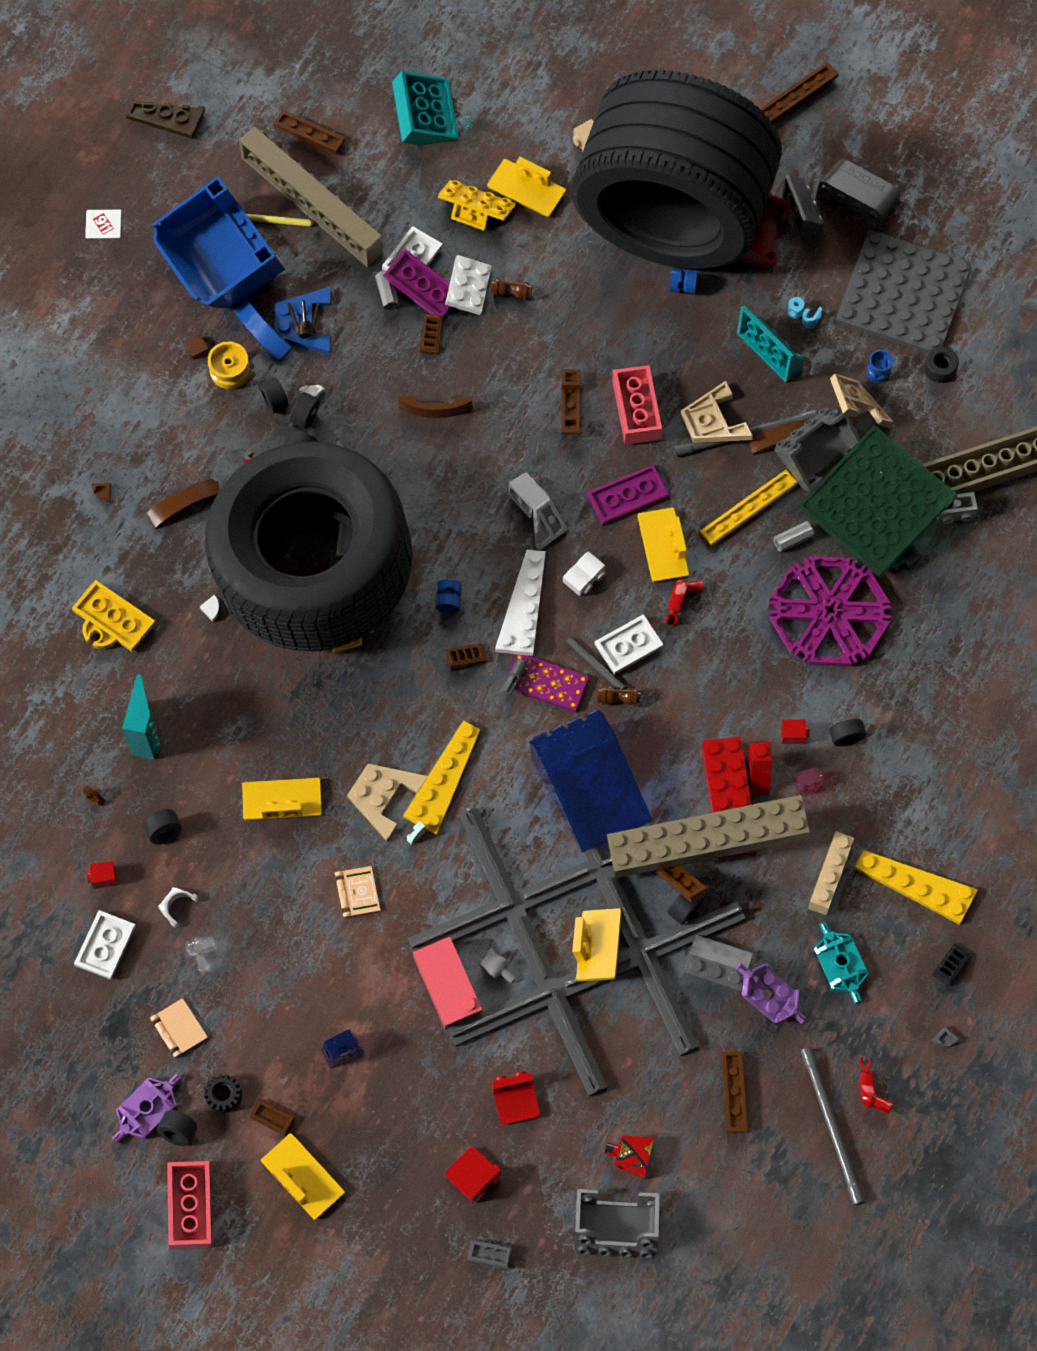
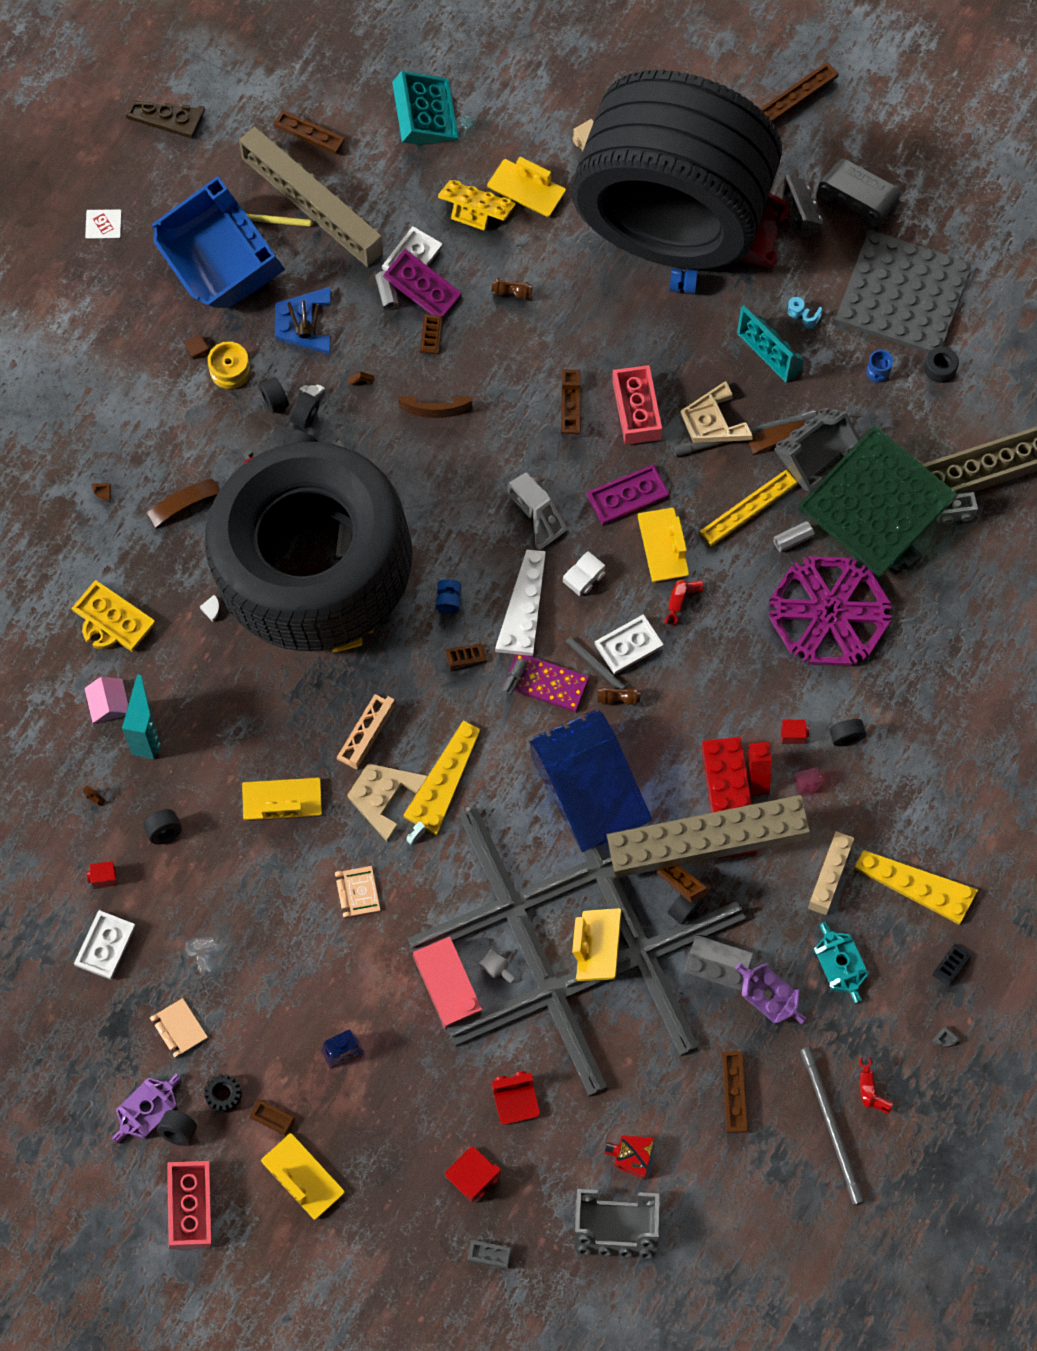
white helmet [158,887,199,927] -> none
blue slope [234,297,292,361] -> none
white plate [445,255,492,315] -> none
tan wing [830,374,894,428] -> none
none -> bright pink slope [85,677,128,724]
none -> light nougat fence [337,694,395,770]
none -> reddish brown tile [348,371,375,386]

